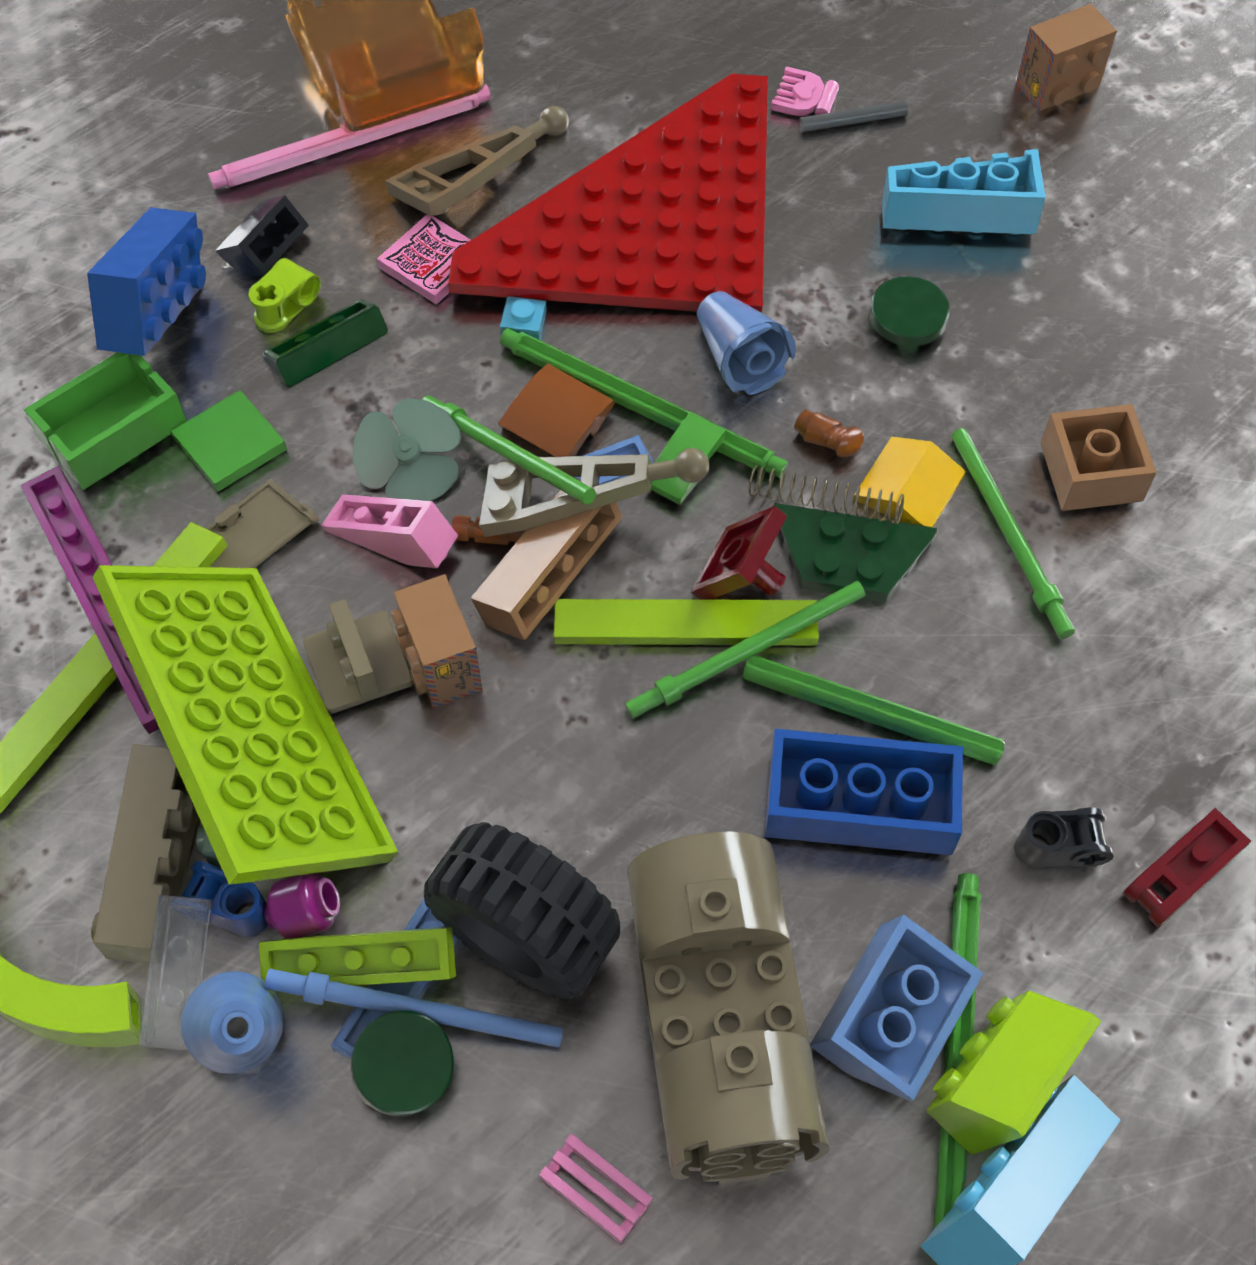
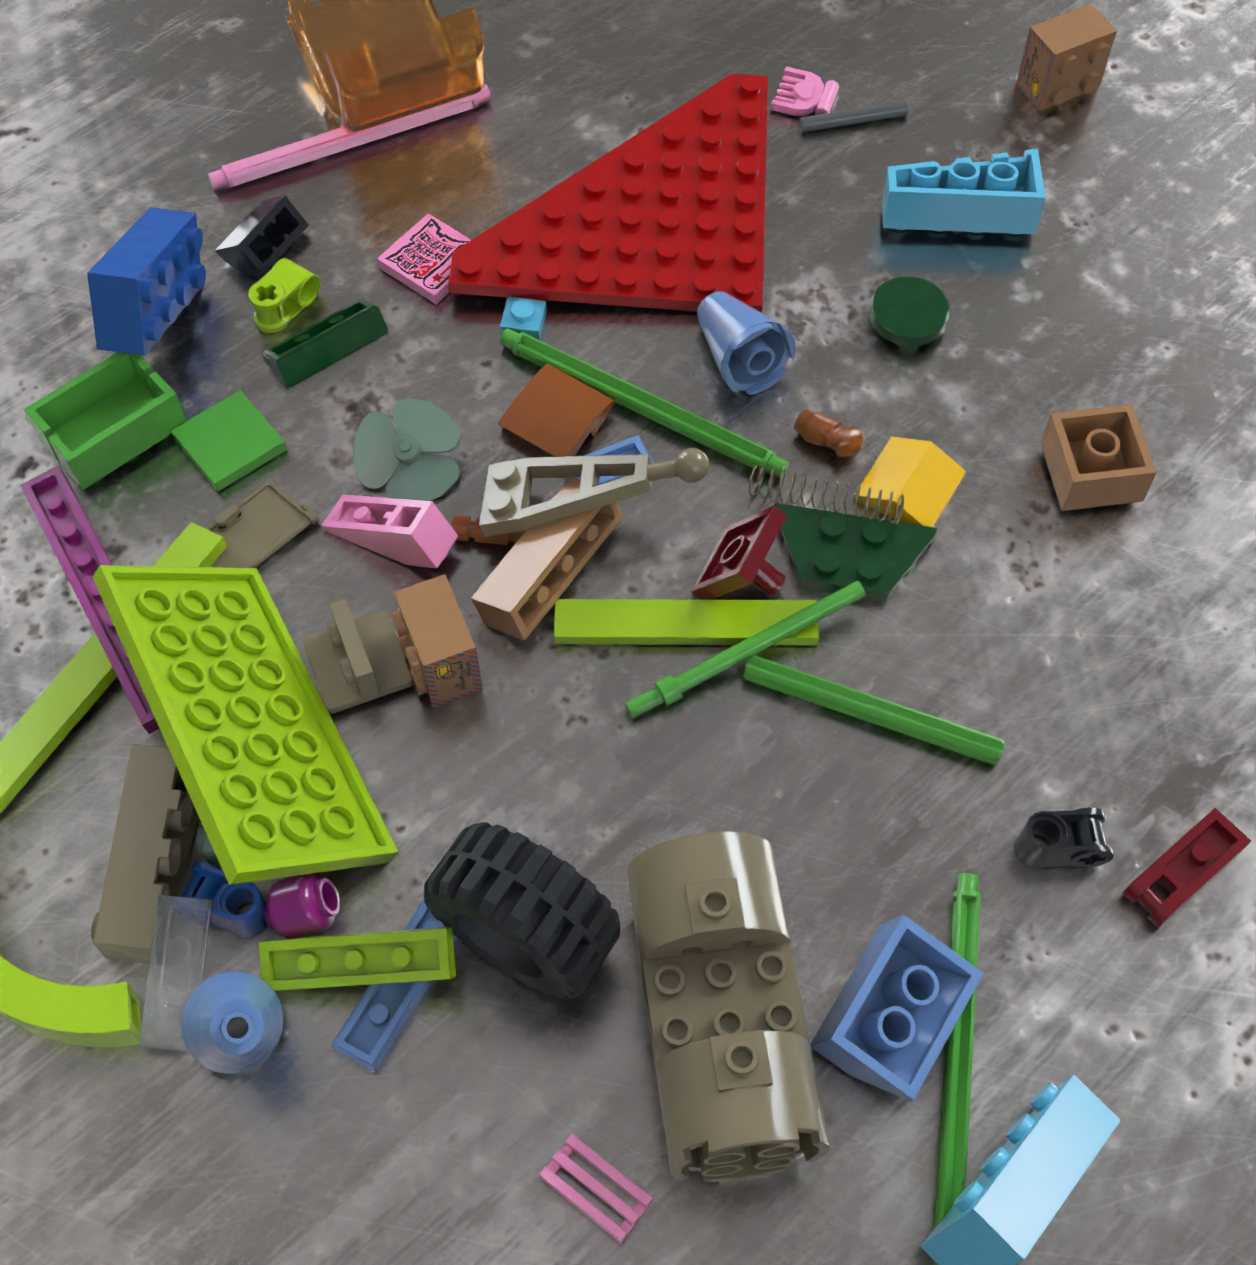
medium blue bar [264,968,563,1048] -> none
dark green tile [350,1011,454,1116] -> none
dark tan plate [385,106,569,217] -> none
bright green bar [422,395,596,505] -> none
bright green slope [651,411,726,505] -> none
blue brick [765,729,963,855] -> none
lime slope [926,990,1102,1155] -> none
bright green bar [951,428,1075,639] -> none

